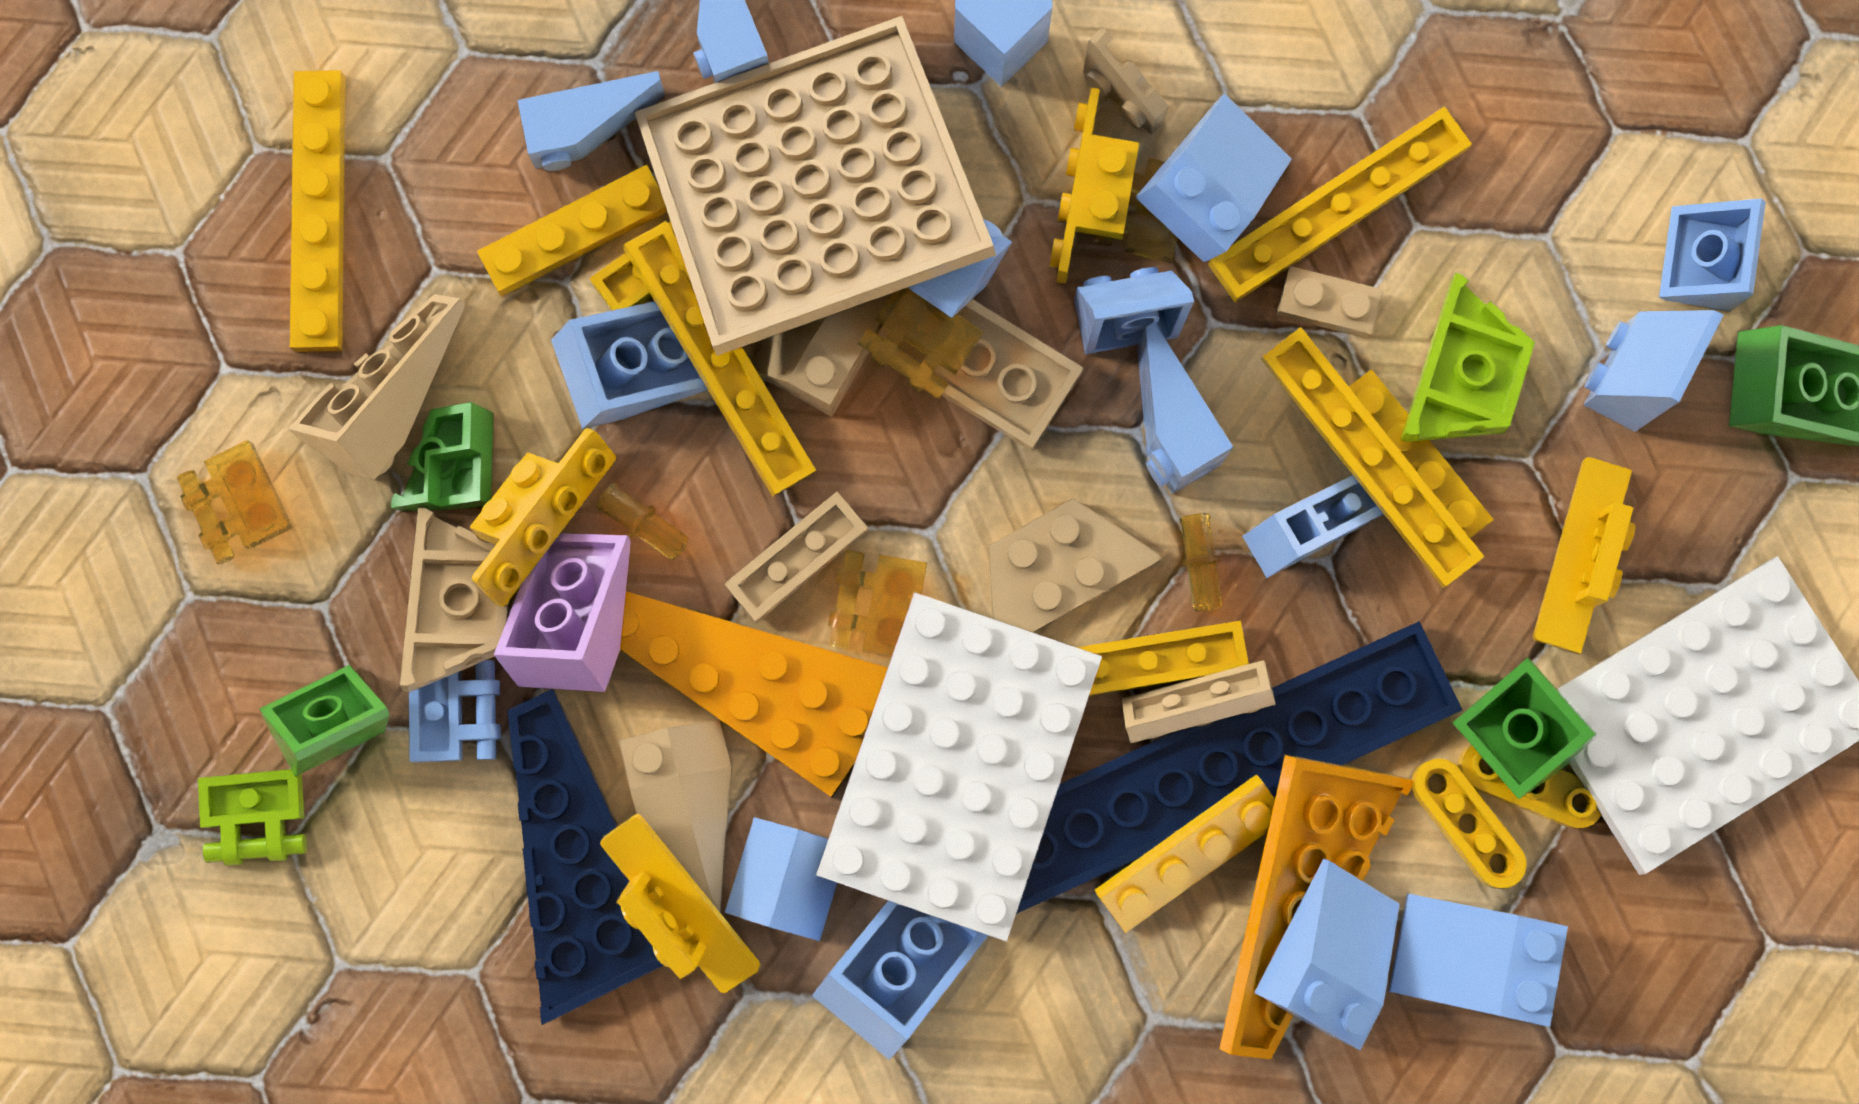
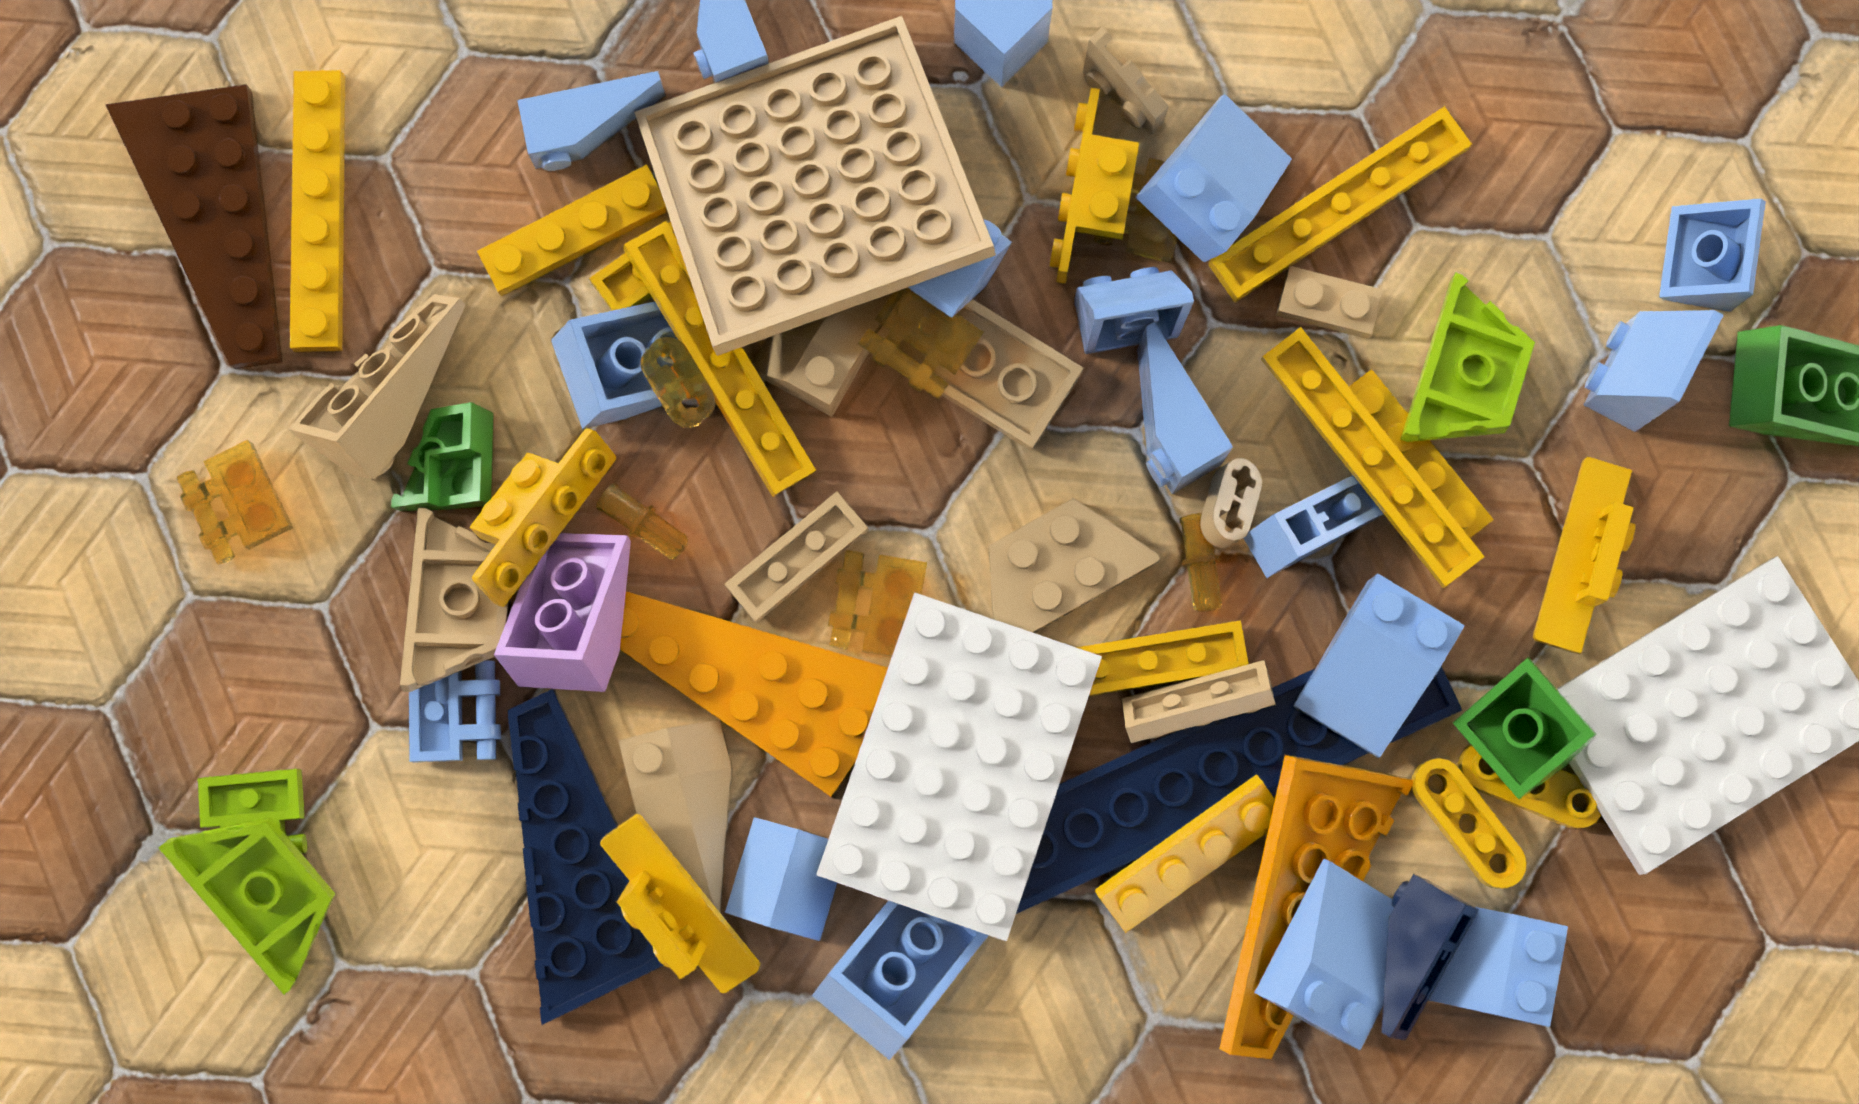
bright green slope [259,665,390,777] -> none
none -> reddish brown wing [105,84,283,369]
none -> lime wing [158,818,335,995]
none -> clear yellow beam [641,337,715,428]
none -> tan beam [1200,458,1262,548]
none -> light blue slope [1293,573,1465,758]
none -> dark blue slope [1382,874,1479,1041]

